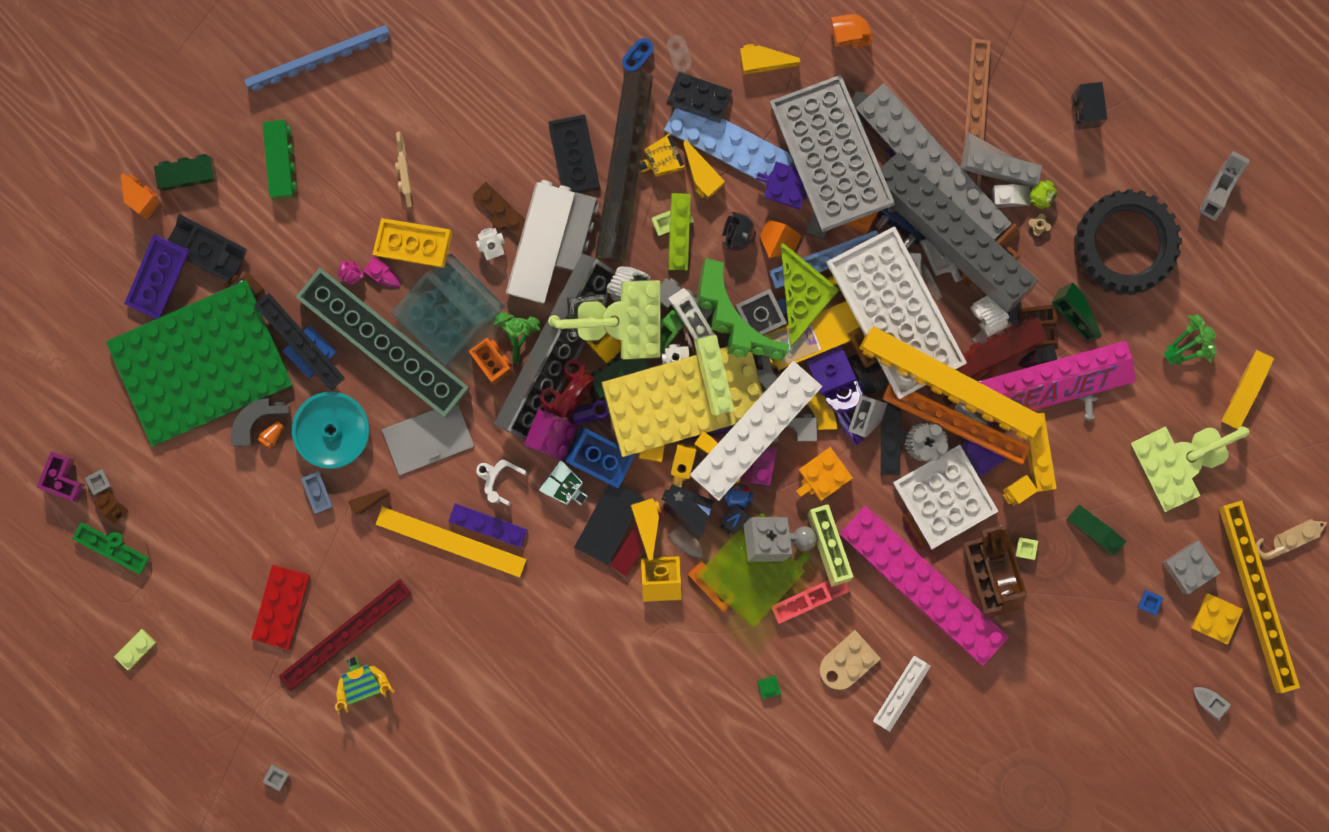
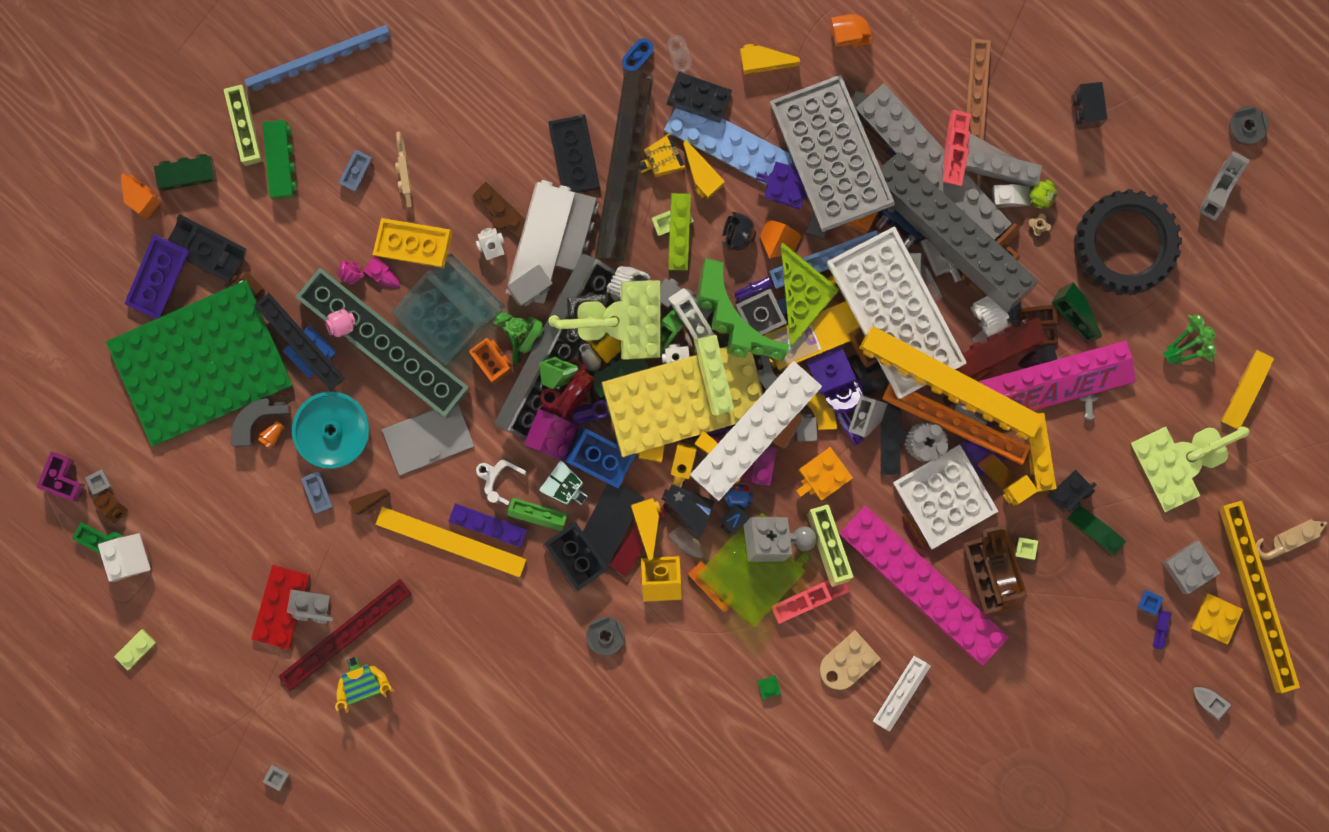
none -> white slope [98,533,151,582]
none -> yellowish green brick [224,85,264,166]
none -> light grey bracket [287,589,333,624]
none -> bright pink head [325,309,356,337]
none -> sand blue plate [338,149,373,192]
none -> light grey brick [506,264,553,307]
none -> bright green plate [507,498,568,531]
none -> bright green plate [517,319,544,354]
none -> bright green slope [539,357,578,390]
none -> black slope [543,522,609,593]
none -> white cone [579,343,601,371]
none -> dark grey plate [586,617,625,655]
none -> dark purple axle [734,277,772,302]
none -> reddish brown slope [771,414,803,450]
none -> coral slope [943,109,971,186]
none -> reddish brown slope [977,451,1016,490]
none -> black bracket [1047,470,1097,513]
none -> dark purple axle [1153,610,1172,649]
none -> dark grey plate [1229,106,1269,145]

